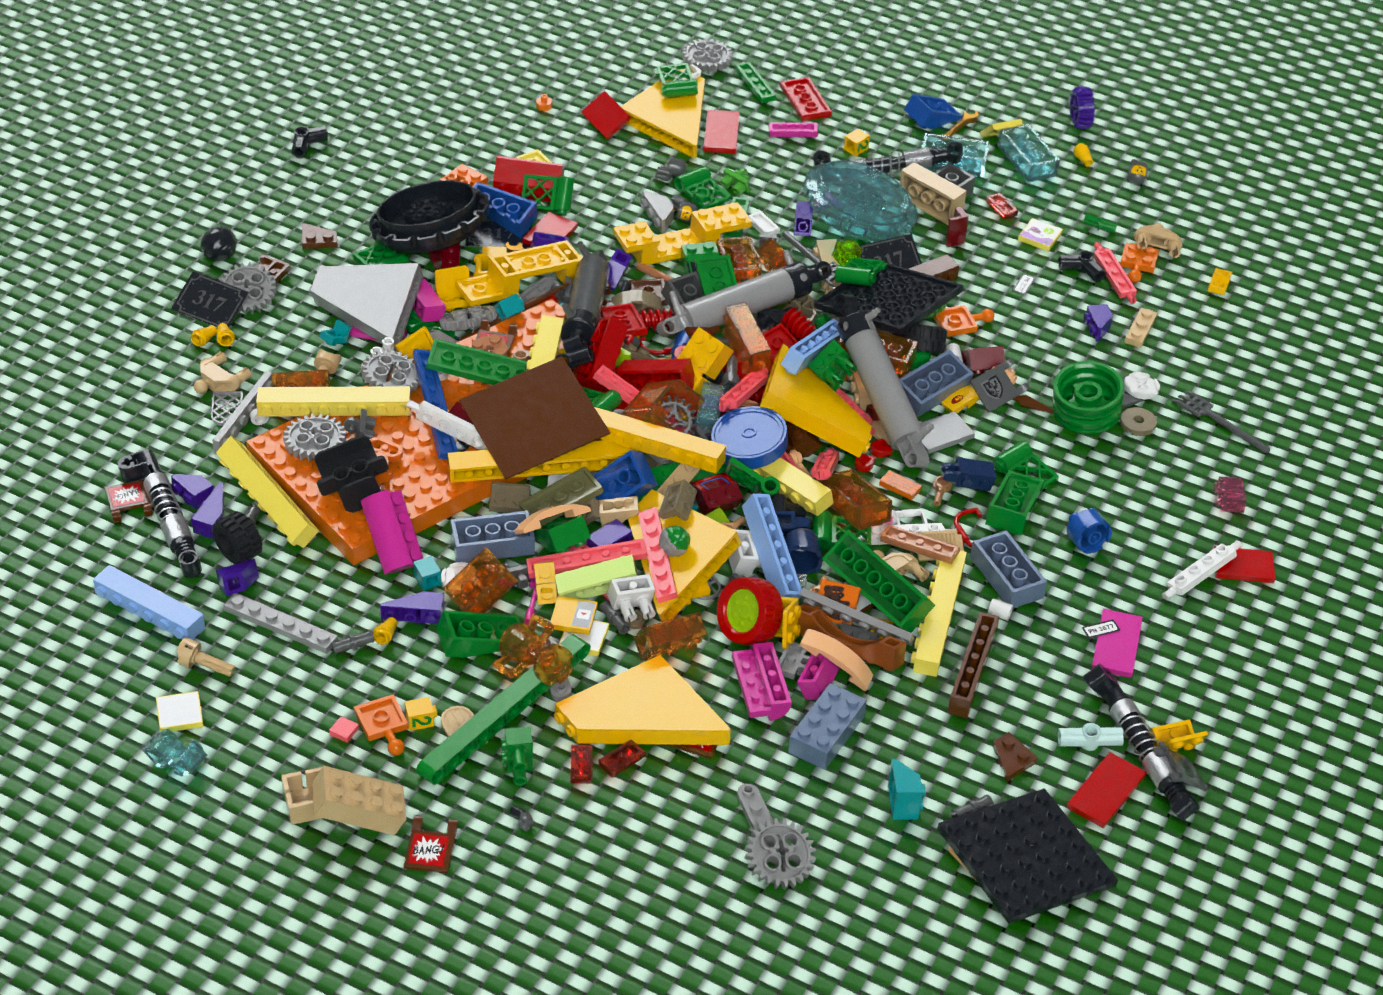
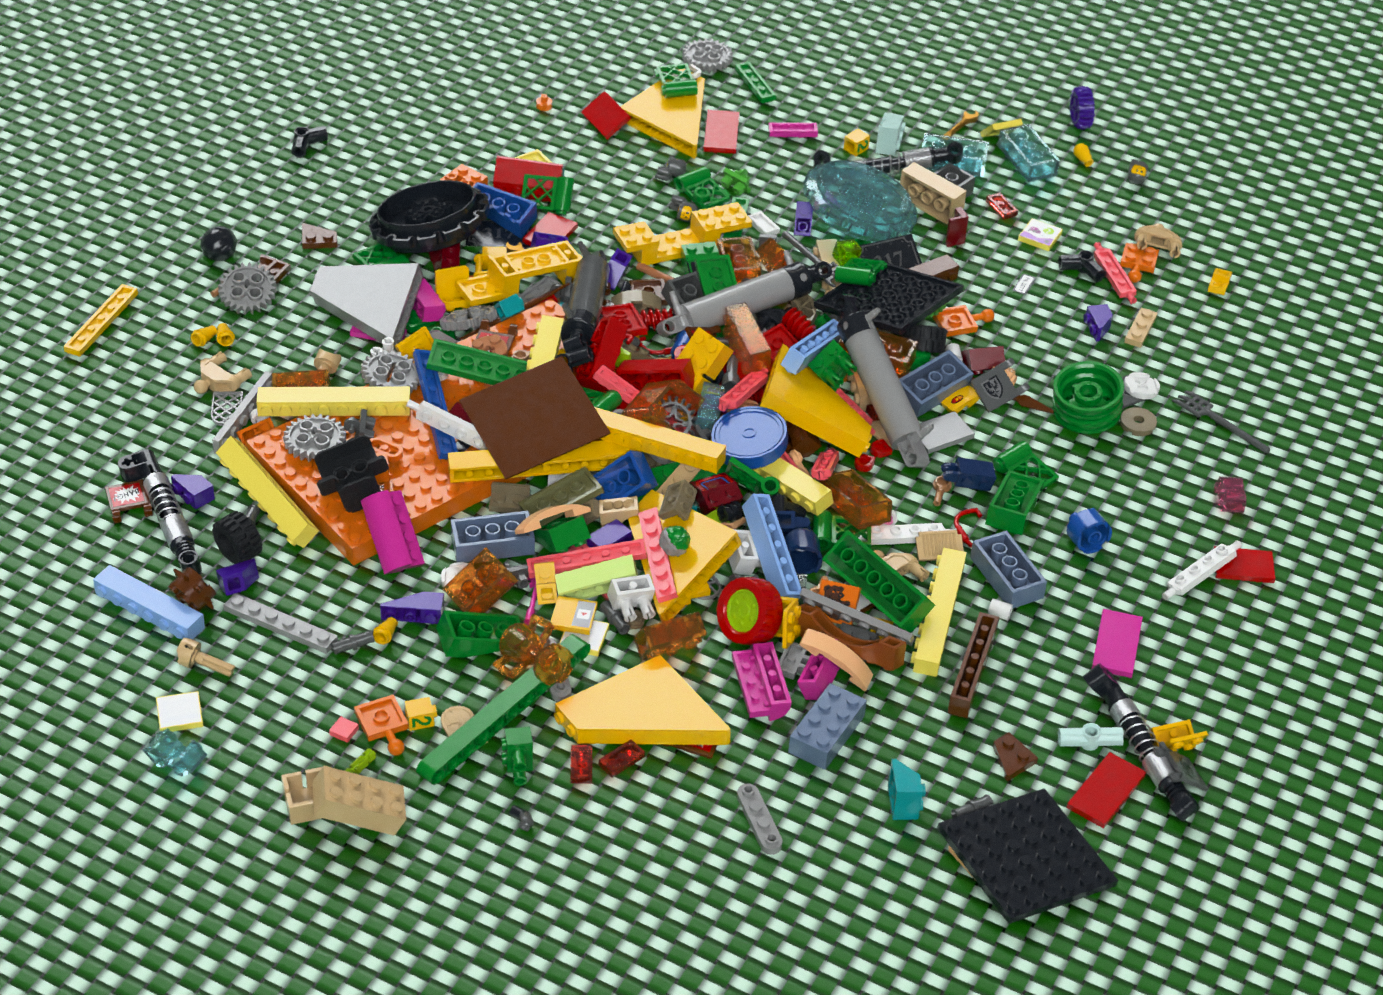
black sticker [171,271,249,327] -> none
slope [191,482,224,539] -> none
teal bracket [319,320,351,346] -> none
flag [404,815,458,874] -> none
teal brick [413,556,442,591] -> none
light grey slope [640,191,674,234] -> none
light grey gear [744,818,816,890] -> none
tile [779,77,832,121] -> none
orange tile [879,470,922,500] -> none
nougat tile [880,524,960,564] -> none
white piece [895,509,928,525] -> none
blue slope [904,93,963,129] -> none
sticker [1082,620,1120,638] -> none
green axle [1083,214,1117,234] -> none
none -> yellow plate [64,284,138,357]
none -> reddish brown brick [168,567,216,612]
none -> orange slope [236,417,275,448]
none -> lime axle [344,748,376,774]
none -> black bush [717,501,743,522]
none -> light aqua wedge [876,113,906,156]

